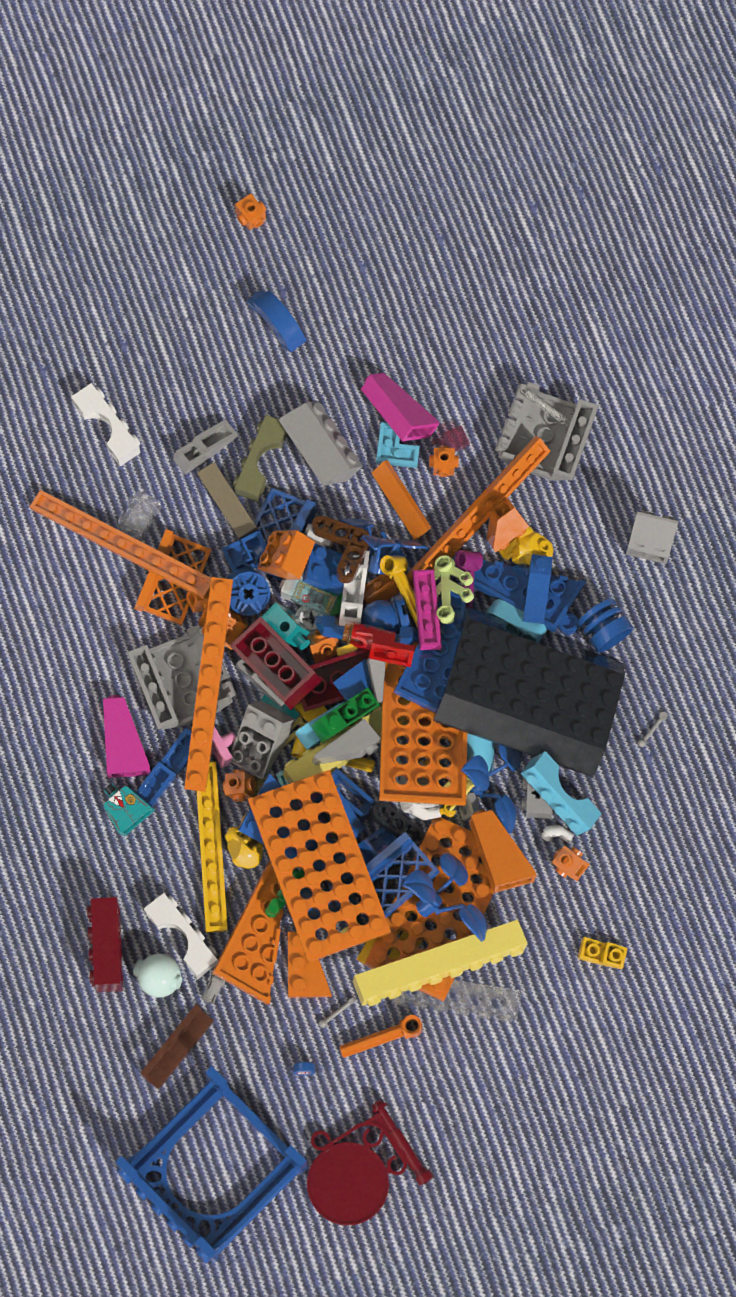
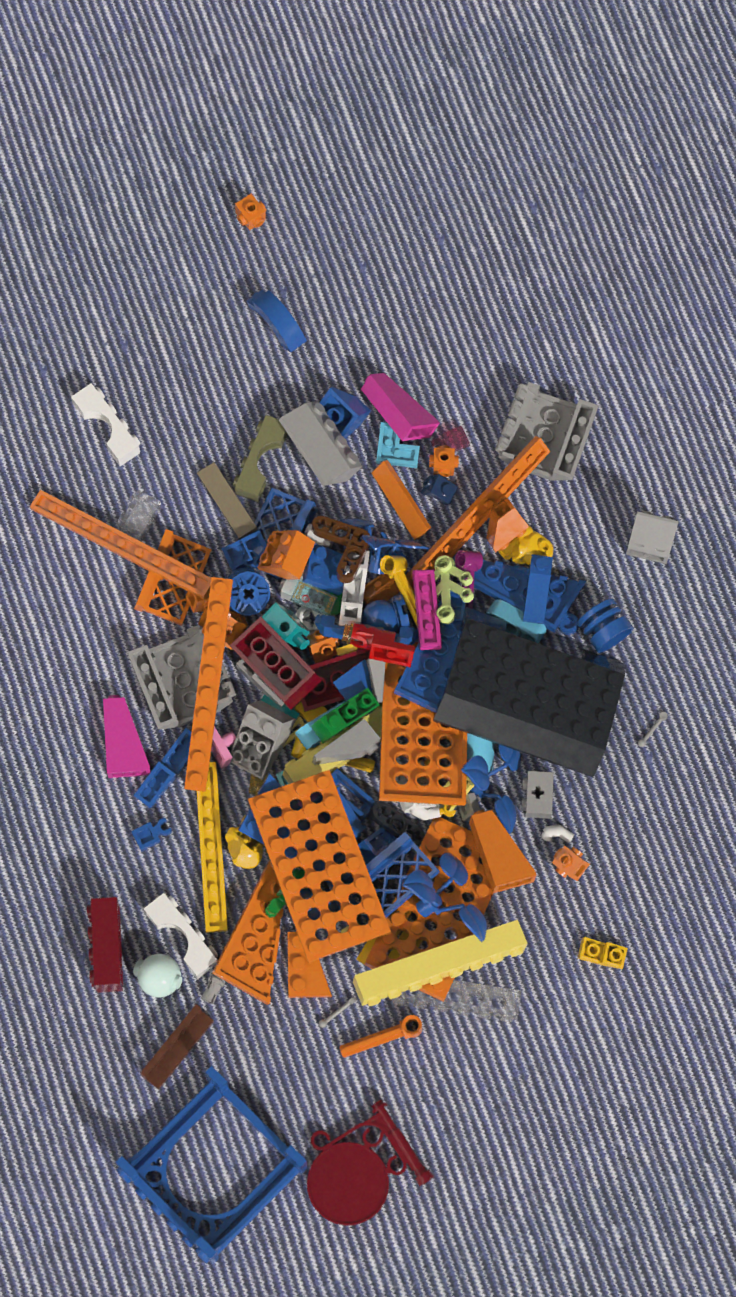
teal torso [103,783,155,837] -> none
light grey slope [173,419,238,474] -> none
orange brick [223,770,255,802] -> none
blue tile [293,1062,315,1076] -> none
white piece [521,388,570,426] -> none
medium azure arch [521,751,602,836] -> none
none -> blue plate [131,818,172,852]
none -> blue slope [319,387,371,439]
none -> dark blue bracket [421,474,458,505]

